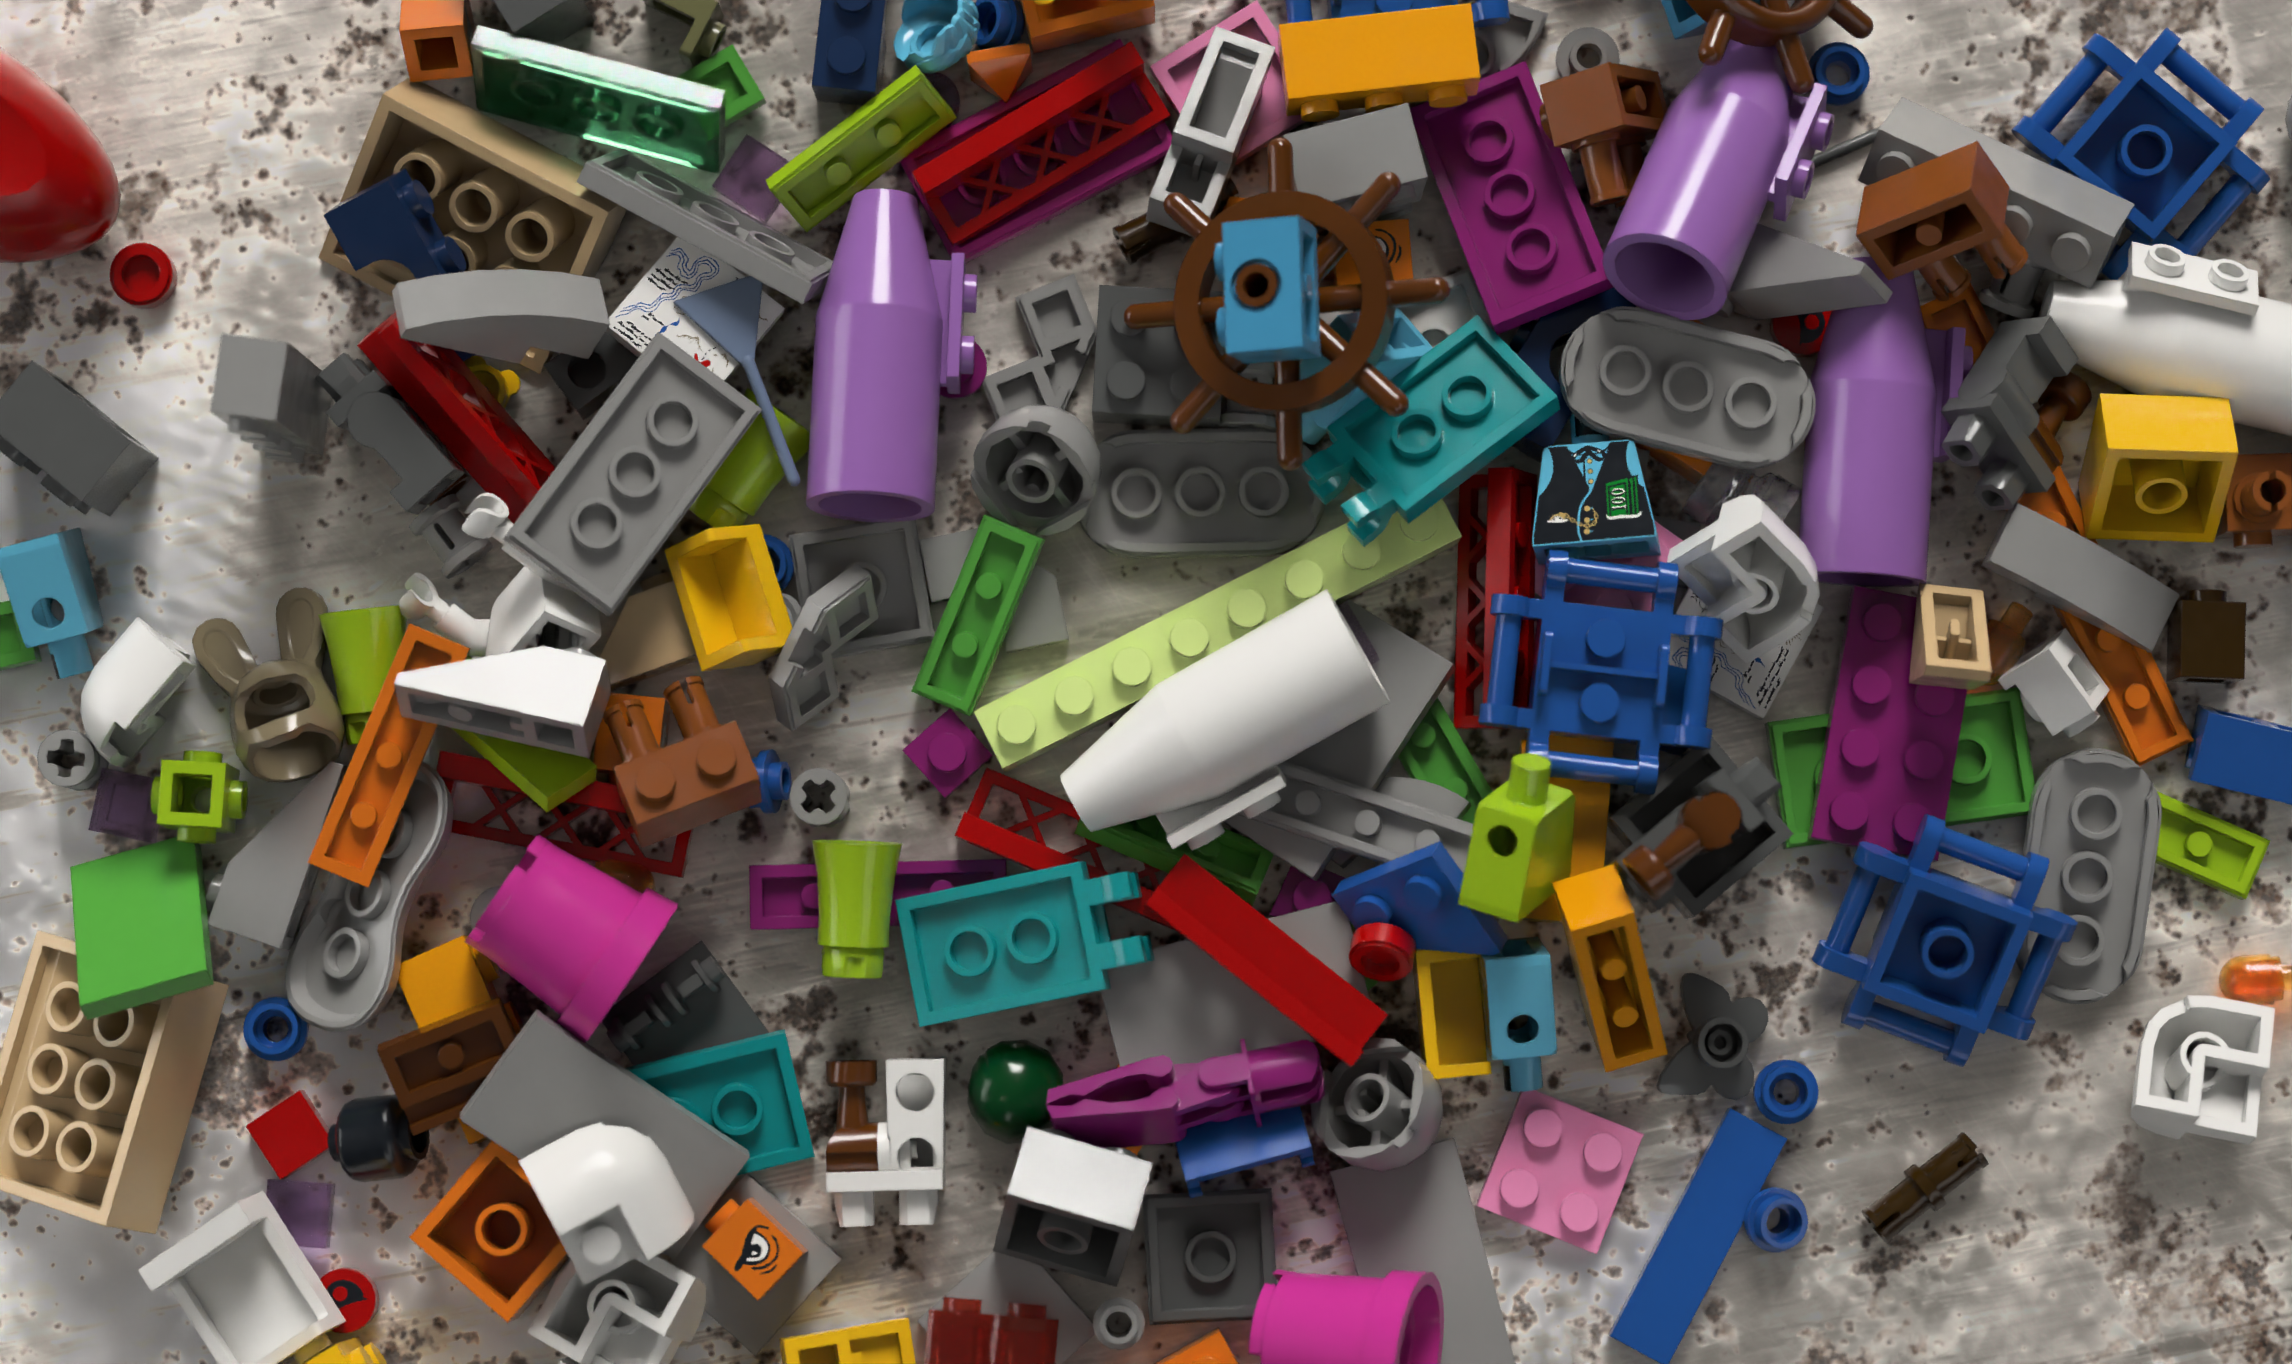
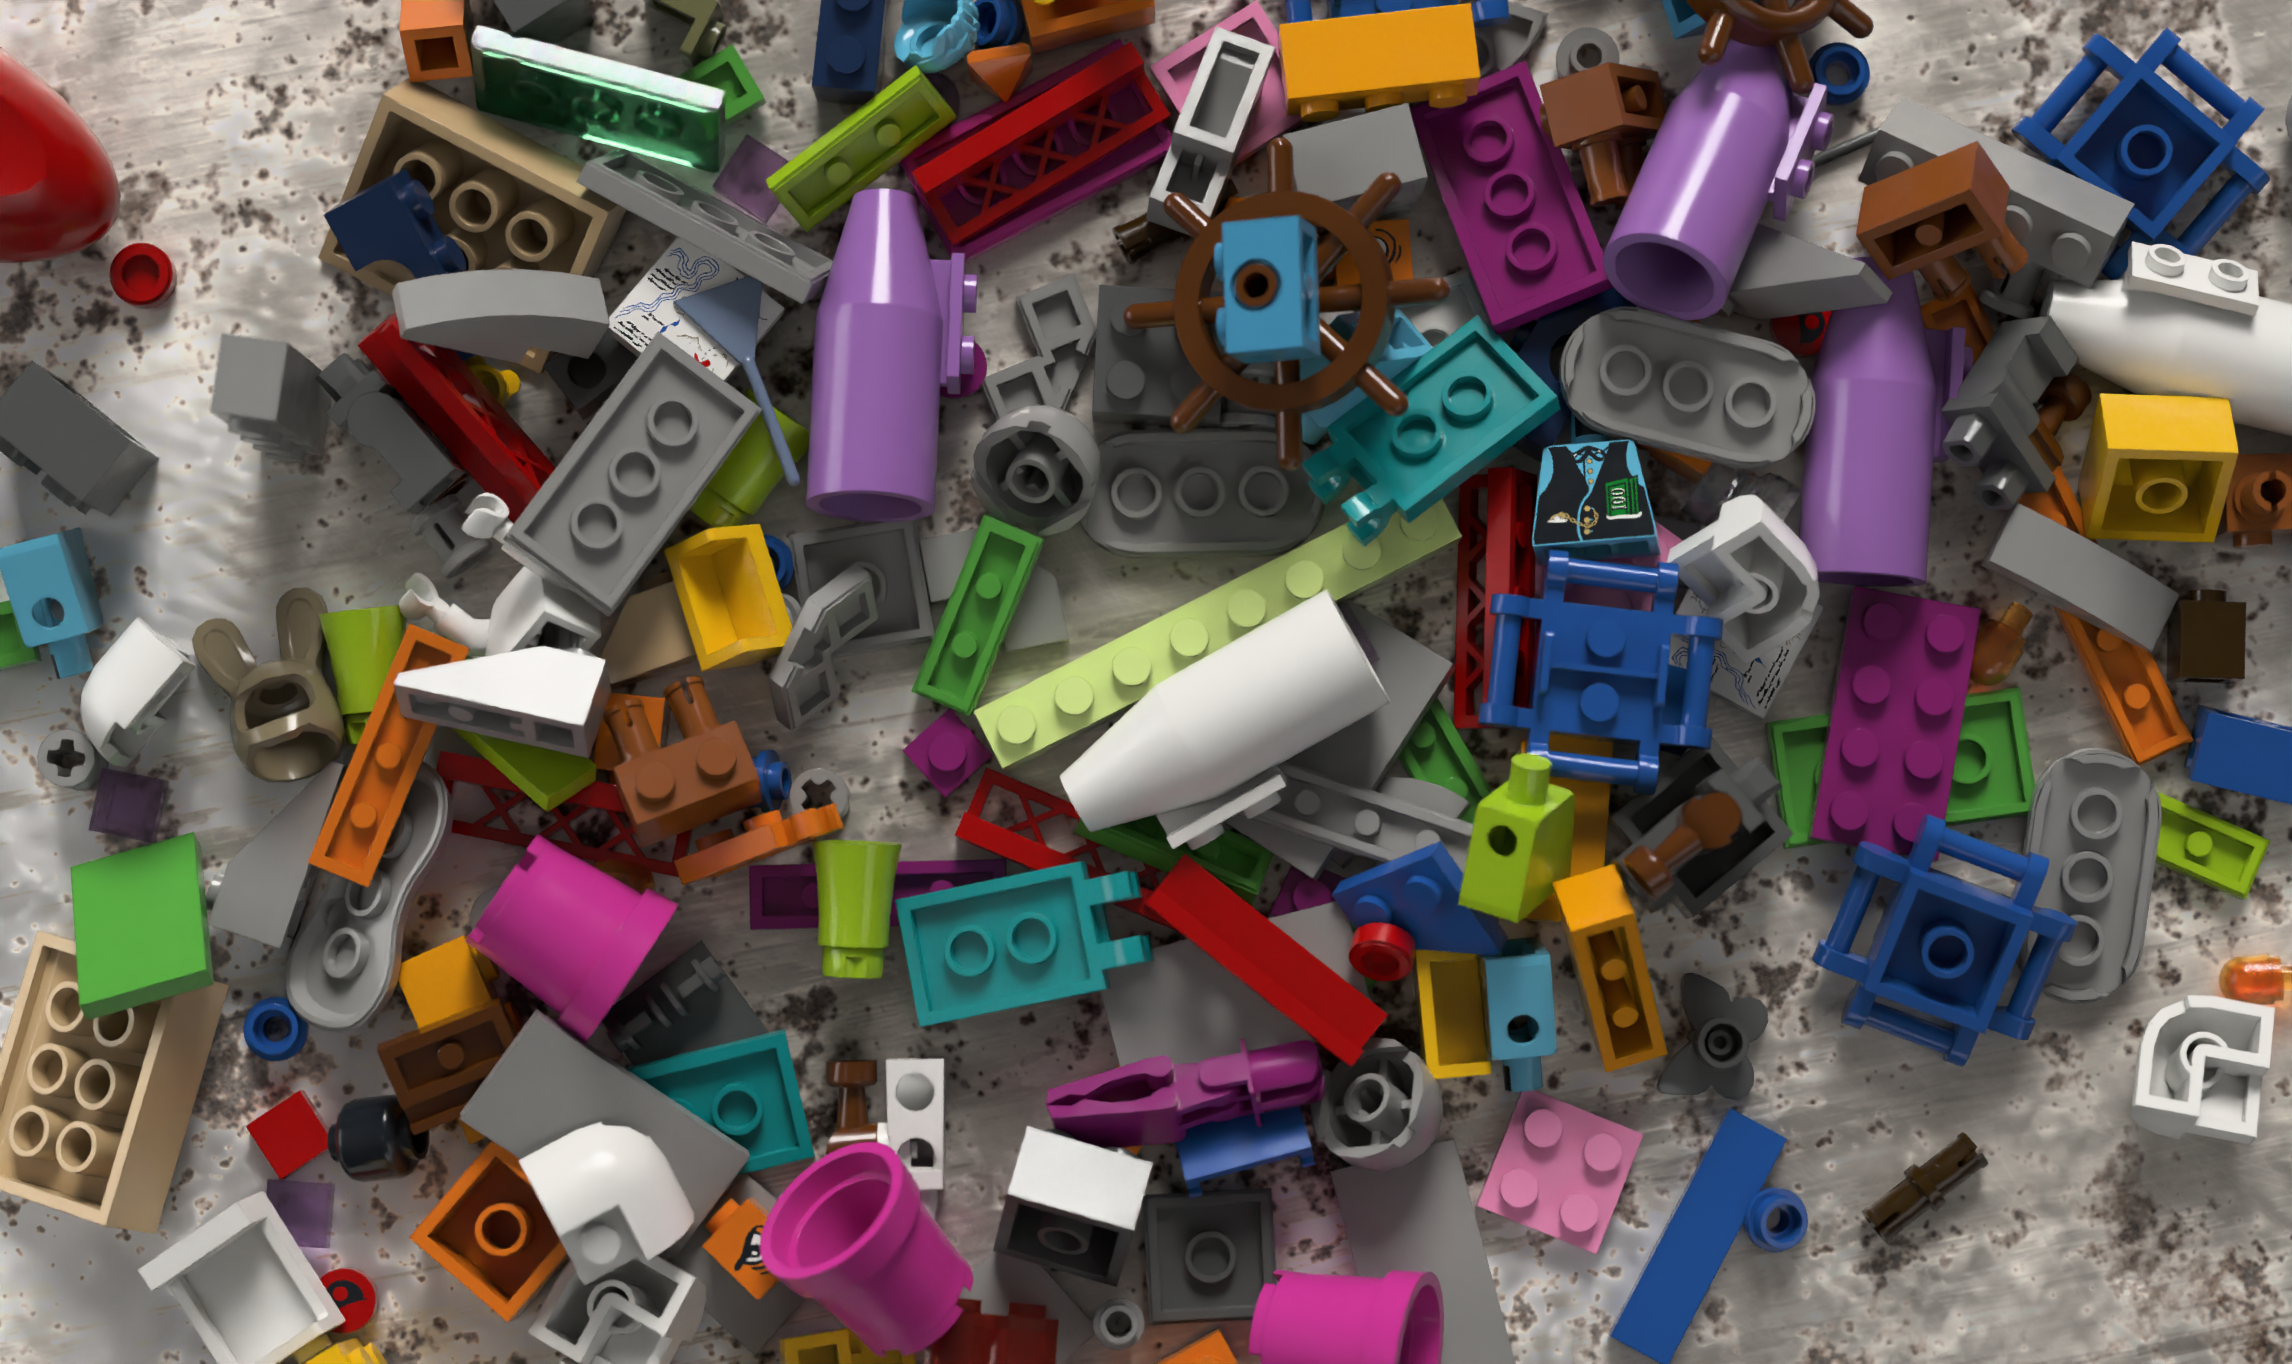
lime brick [151,751,248,844] -> none
dark green hair [967,1040,1064,1144] -> none
blue plate [1753,1060,1818,1124] -> none
tan slope [1909,583,1992,690] -> none
white brick [1998,628,2110,738] -> none
none -> orange plate [674,803,843,885]
none -> dark pink piece [760,1142,973,1357]

